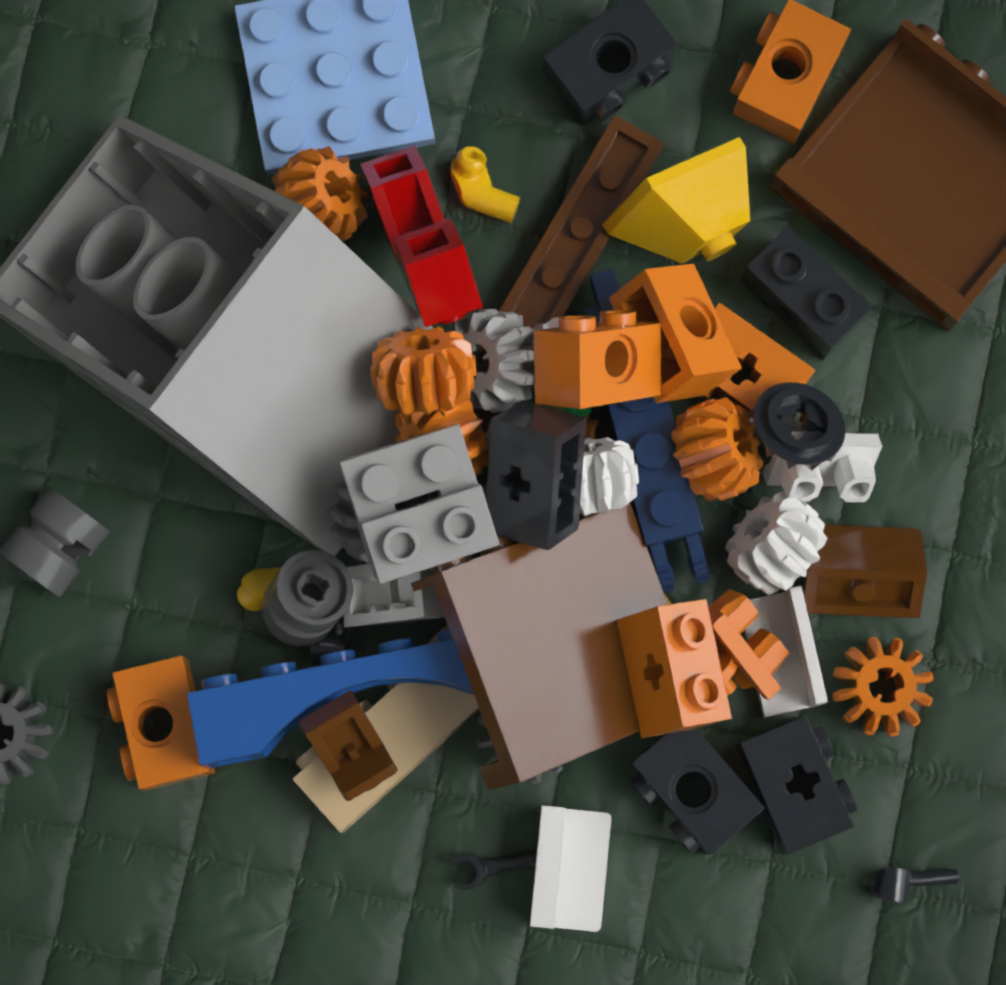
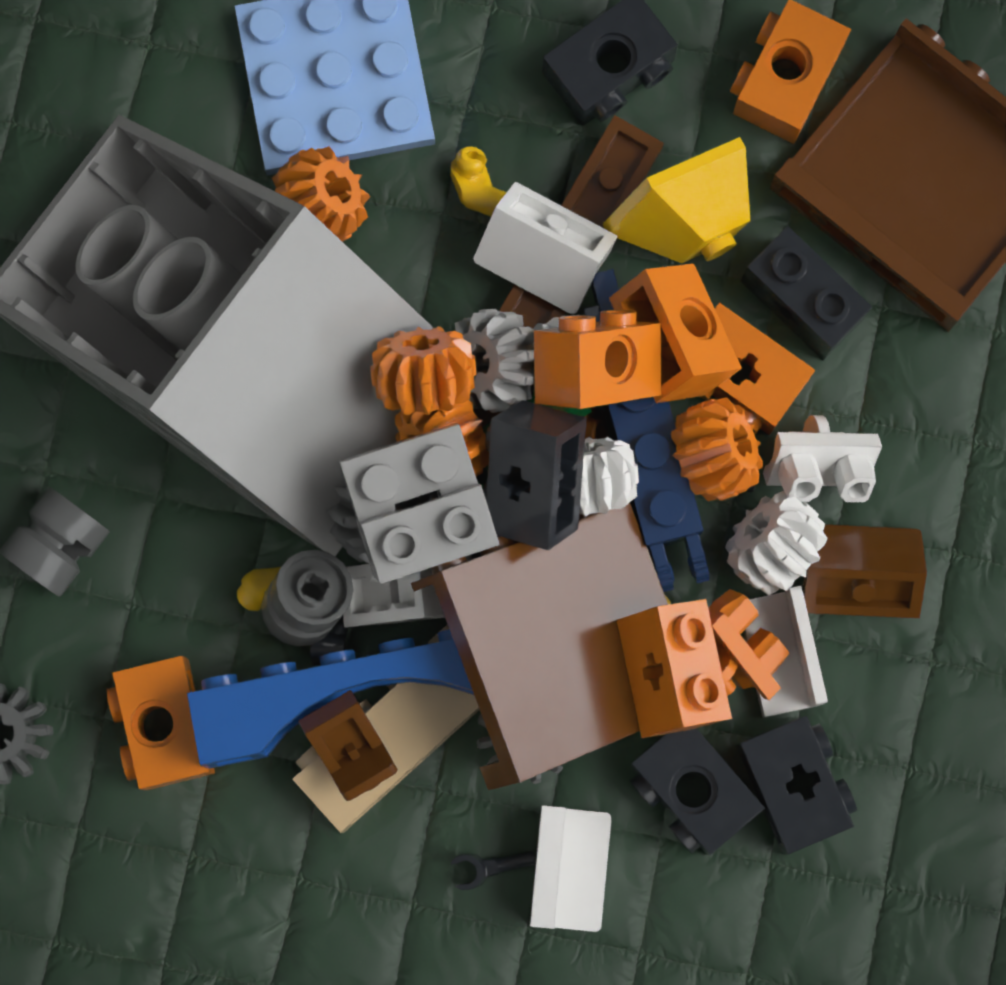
red arch [360,145,483,327] -> none
black gear [750,382,846,471] -> none
orange gear [832,637,933,737] -> none
black hand [873,867,959,903] -> none
none -> white panel [474,182,618,314]

